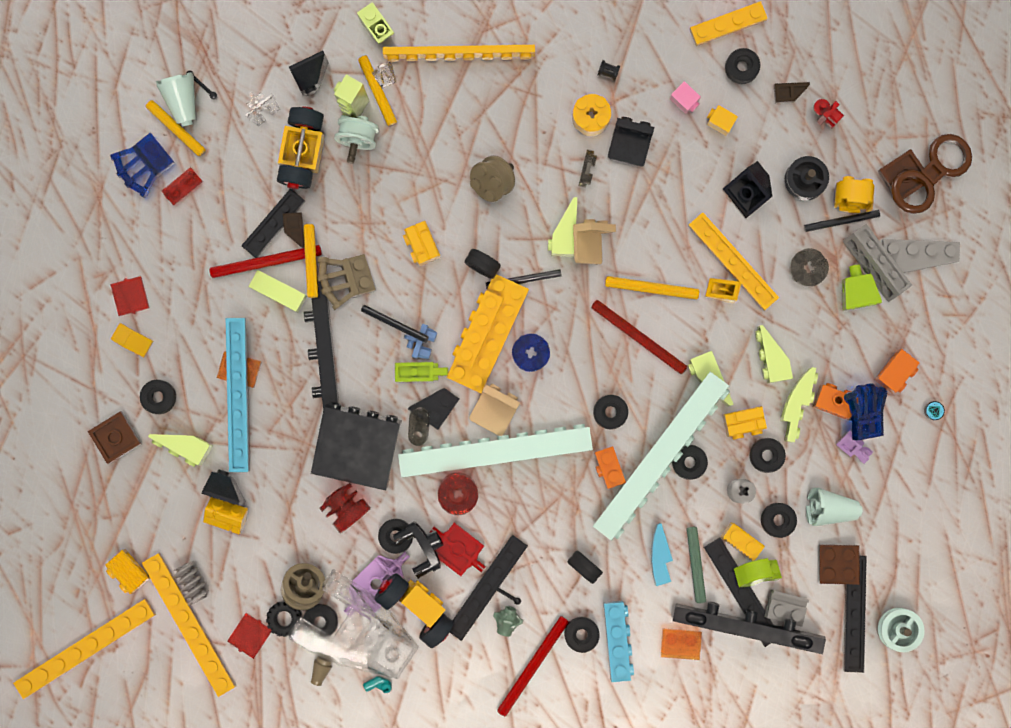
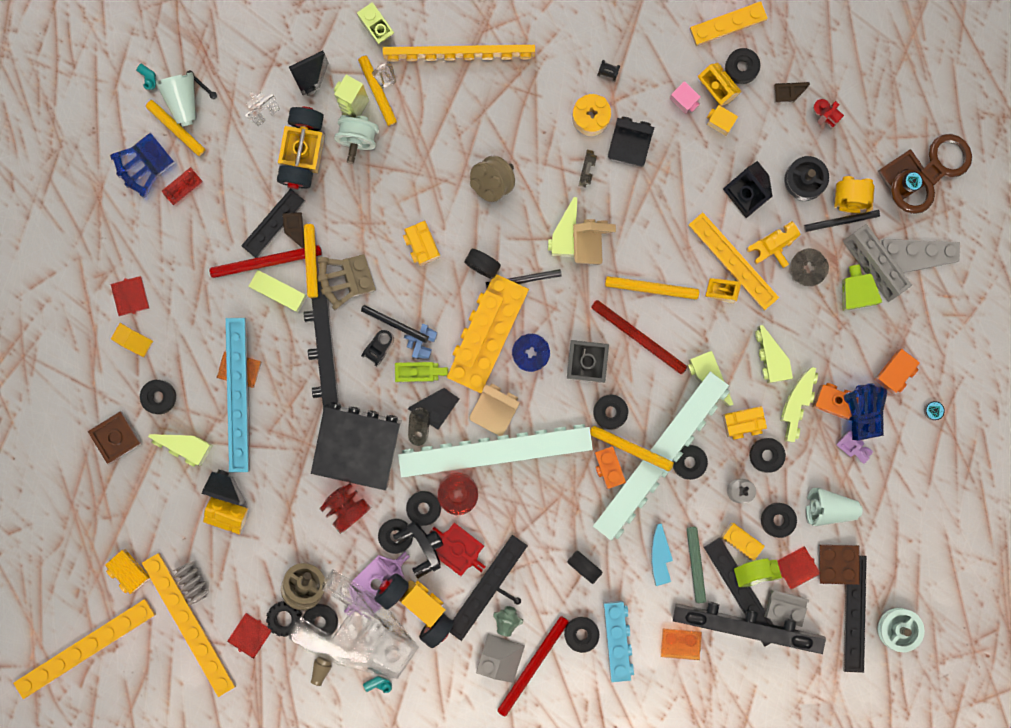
none -> teal arm [136,63,156,90]
none -> black piece [361,330,394,367]
none -> black tyre [406,491,441,526]
none -> light grey slope [476,634,525,683]
none -> dark grey brick [567,340,609,383]
none -> yellow axle [590,426,674,471]
none -> yellow brick [698,63,742,106]
none -> yellow piece [746,221,801,268]
none -> clear red piece [777,546,821,590]
none -> tile [902,172,923,192]

